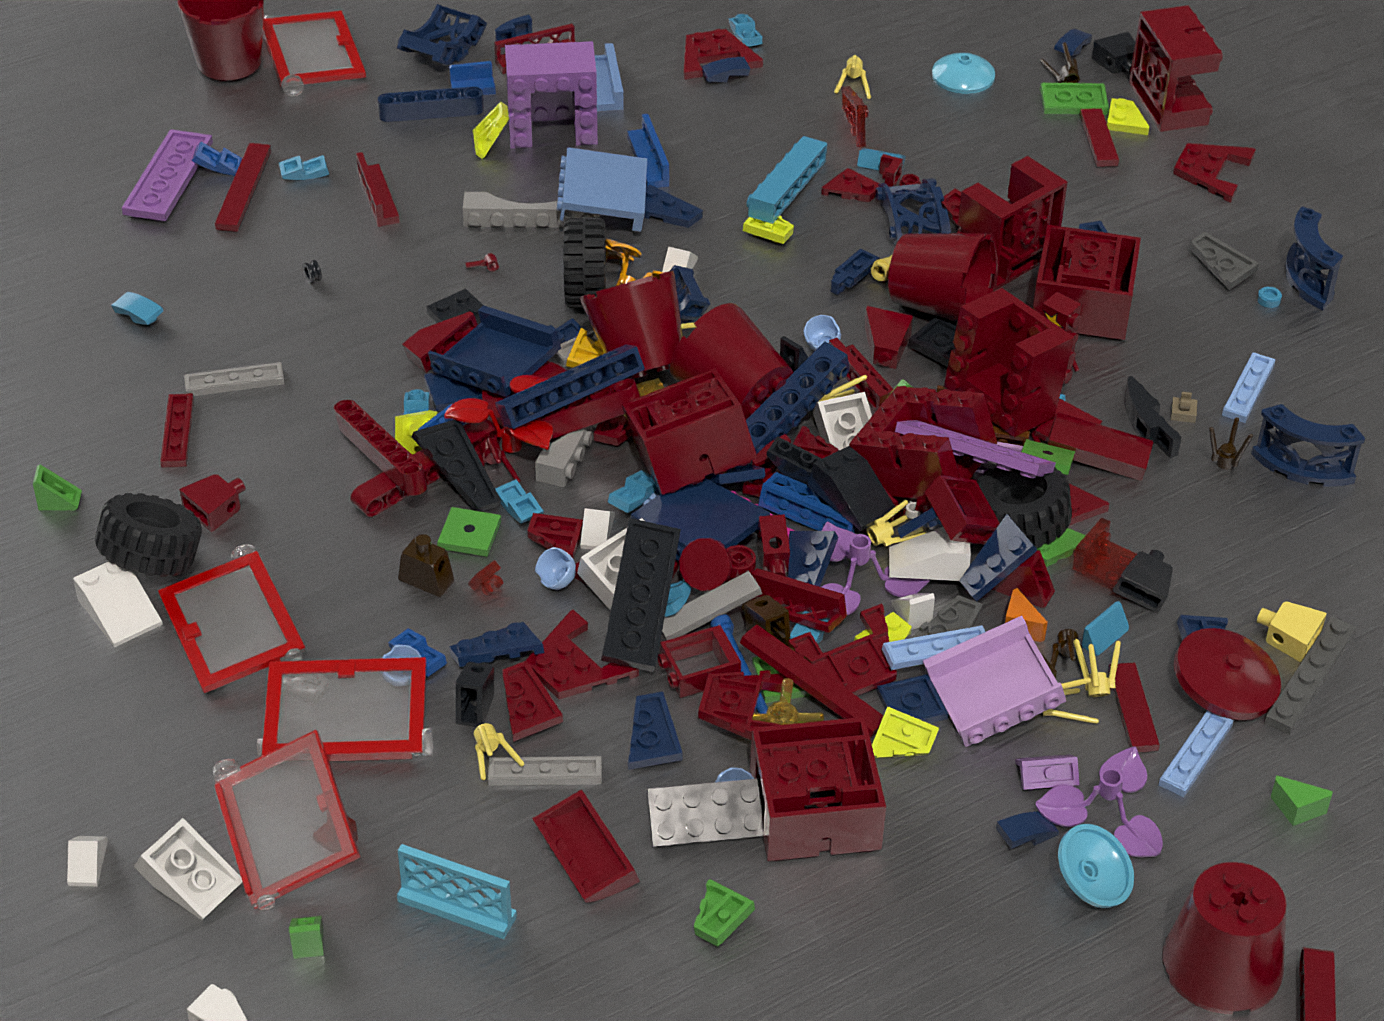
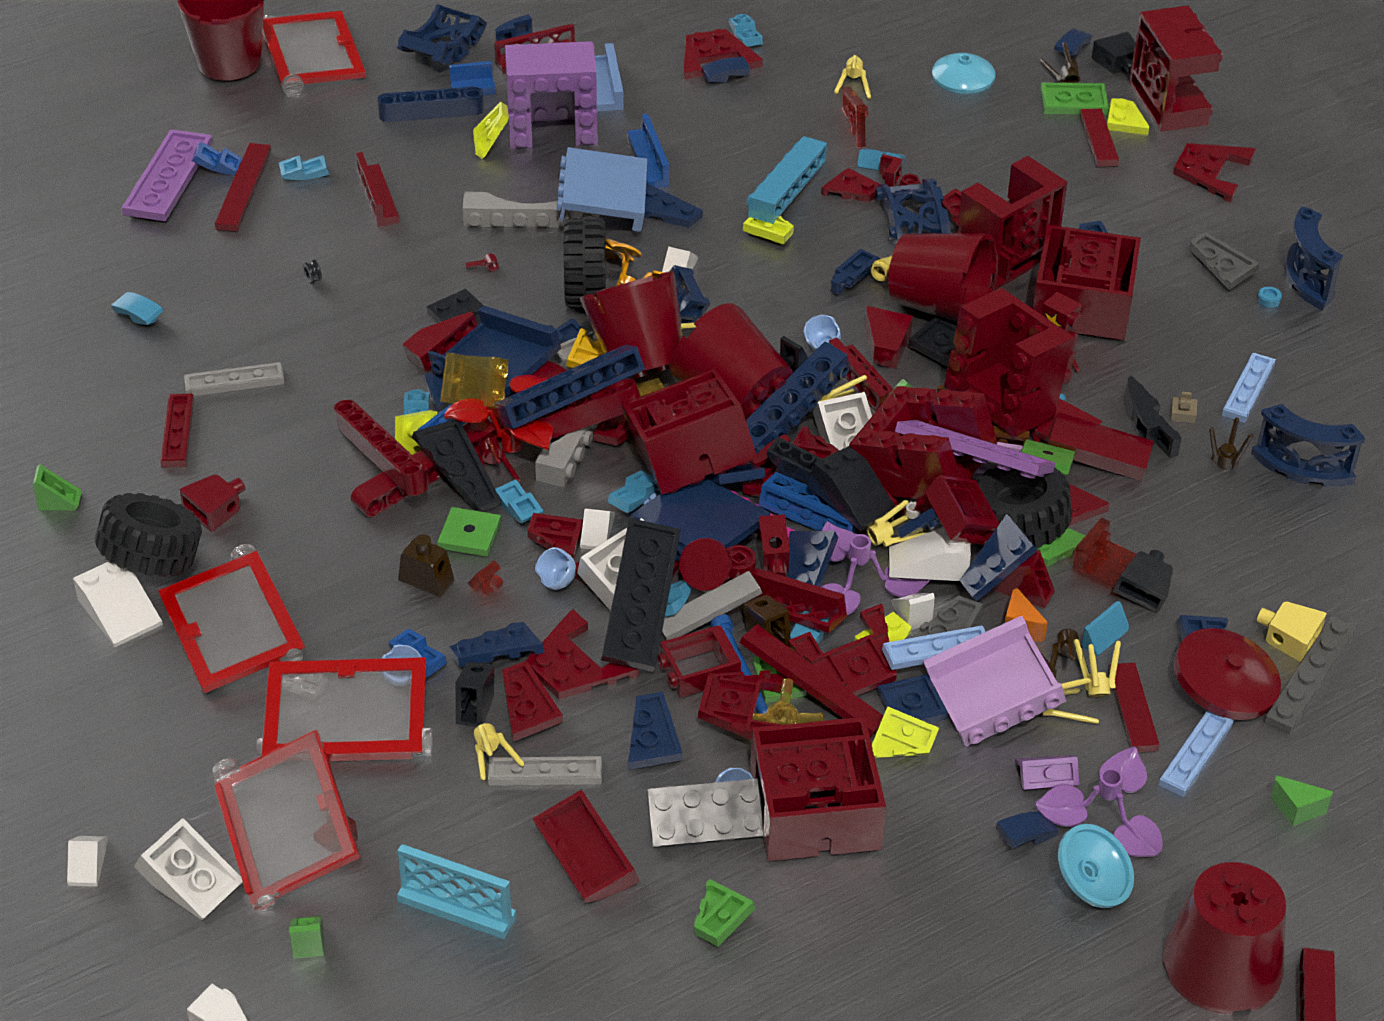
none -> clear yellow panel [440,353,509,409]

